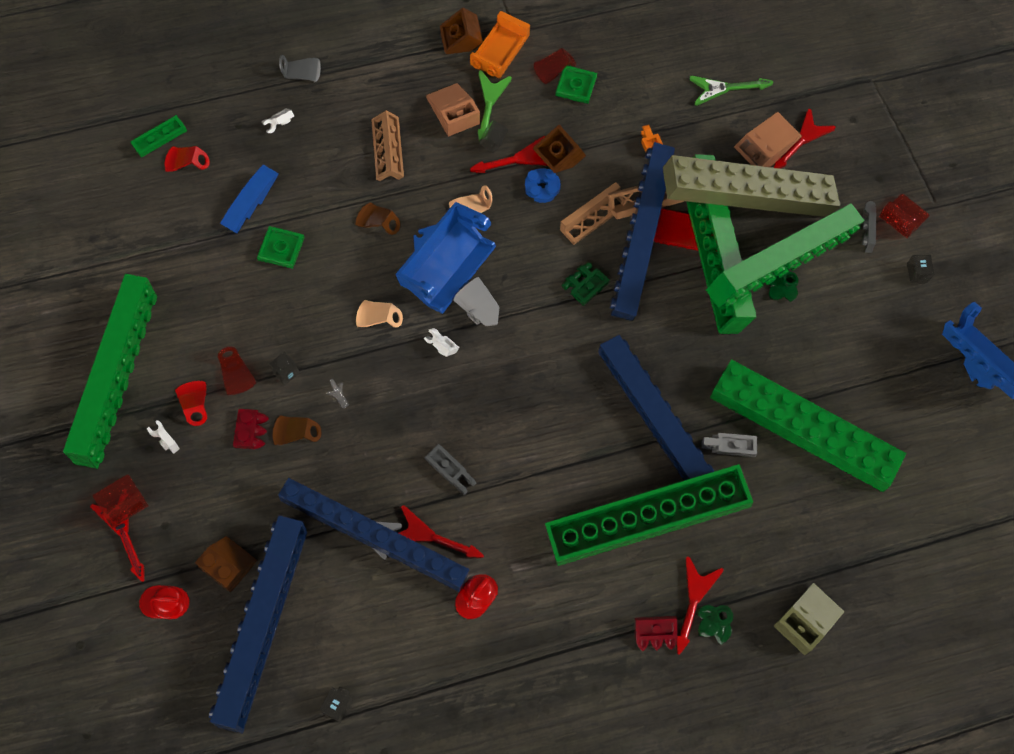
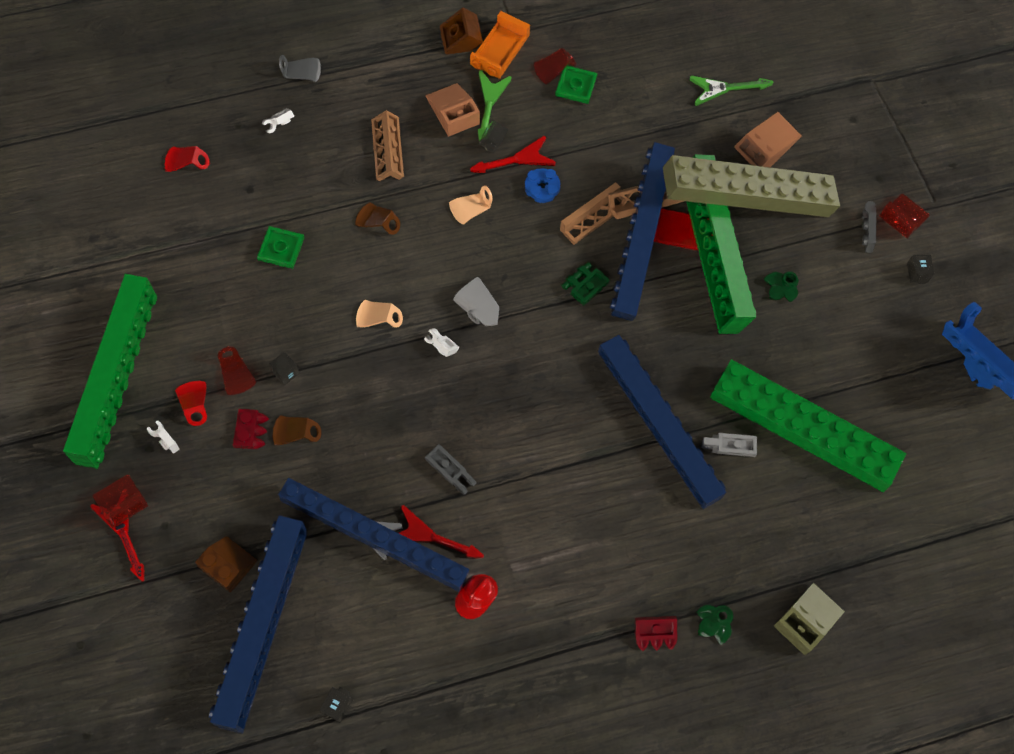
green plate [130,115,187,158] -> none
red piece [139,585,189,619] -> none
blue slope [220,165,279,233] -> none
clear bar [327,379,349,408] -> none
blue piece [395,202,496,314] -> none
reddish brown slope [533,124,586,173] -> none
green brick [545,464,753,566] -> none
orange plate [641,125,663,152] -> none
red piece [676,557,724,655] -> none
green brick [706,203,865,308] -> none
red piece [774,109,836,169] -> none

